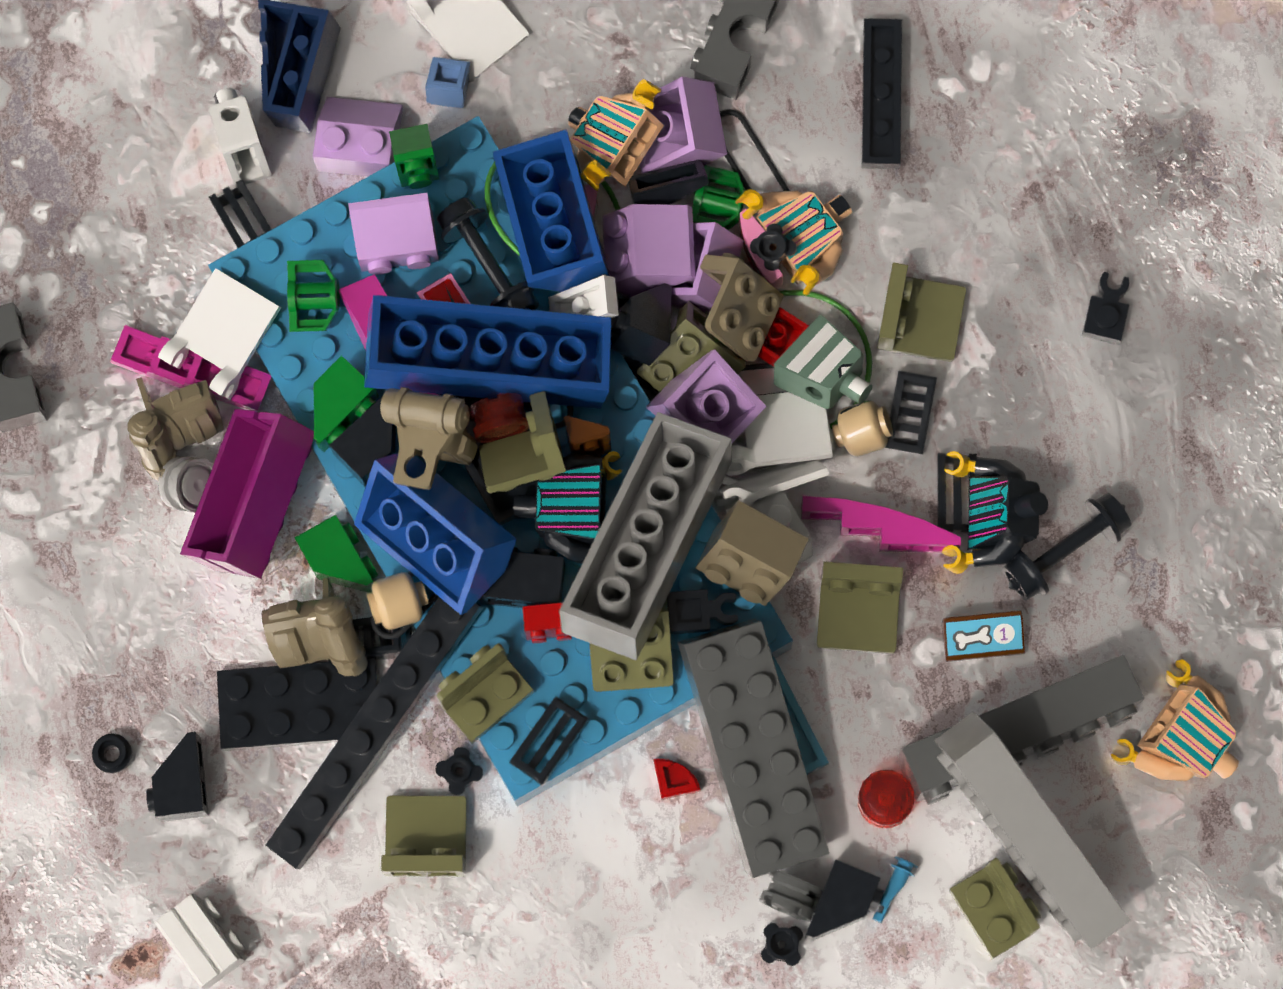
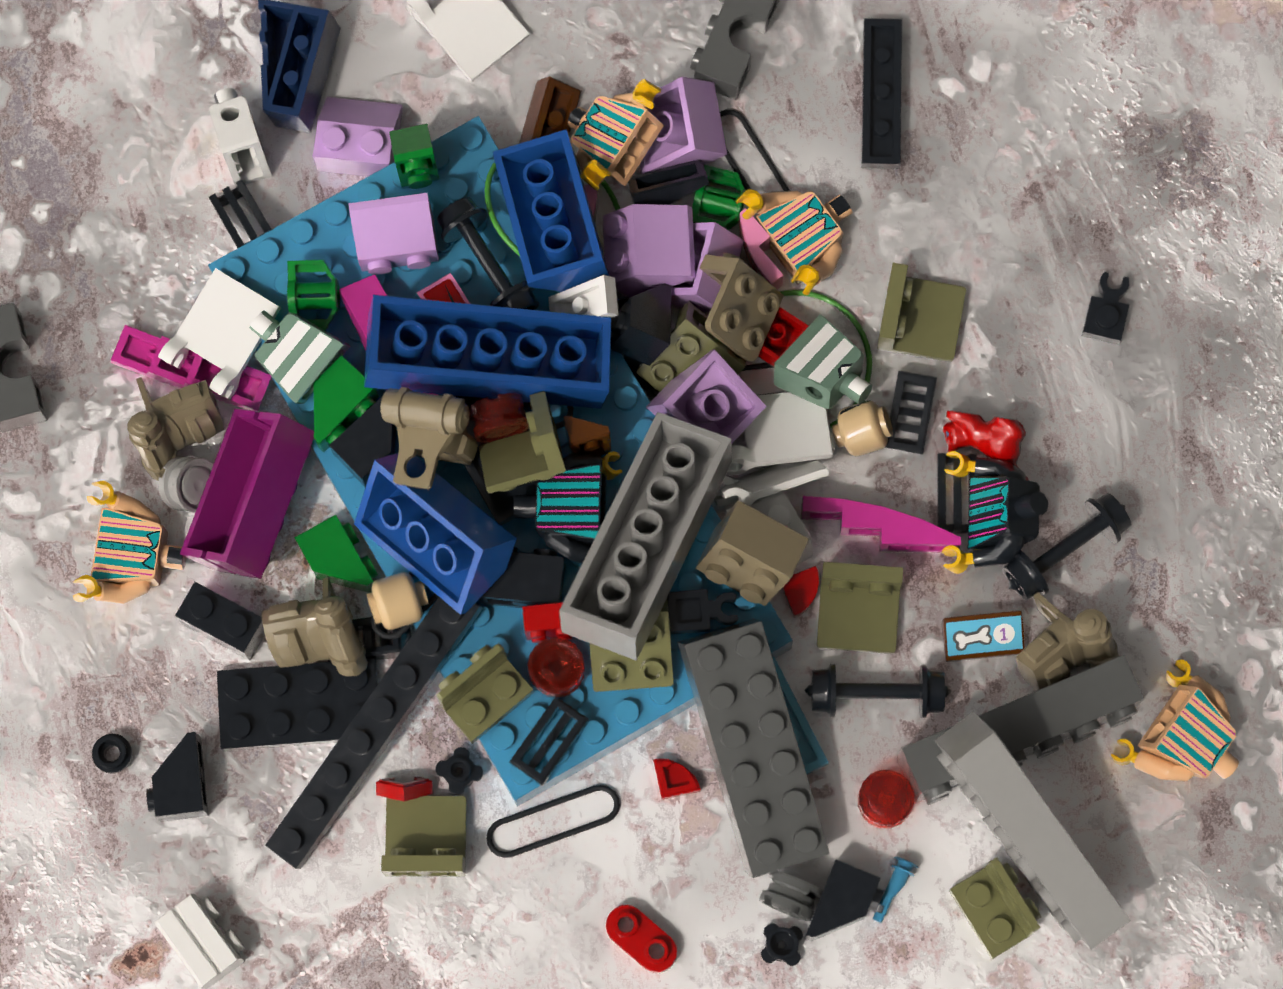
medium blue slope [425,57,470,108] -> none
black plate [750,224,797,271] -> none
none -> torso [73,481,187,604]
none -> black brick [175,581,265,661]
none -> torso [249,310,350,404]
none -> red tile [376,777,433,802]
none -> black piece [486,785,620,858]
none -> reddish brown slope [519,76,582,144]
none -> clear red wheel [528,637,585,698]
none -> red plate [606,905,677,973]
none -> red tile [782,566,819,618]
none -> black piece [804,664,952,718]
none -> red animal [943,411,1029,481]
none -> dark tan piece [1015,592,1119,691]

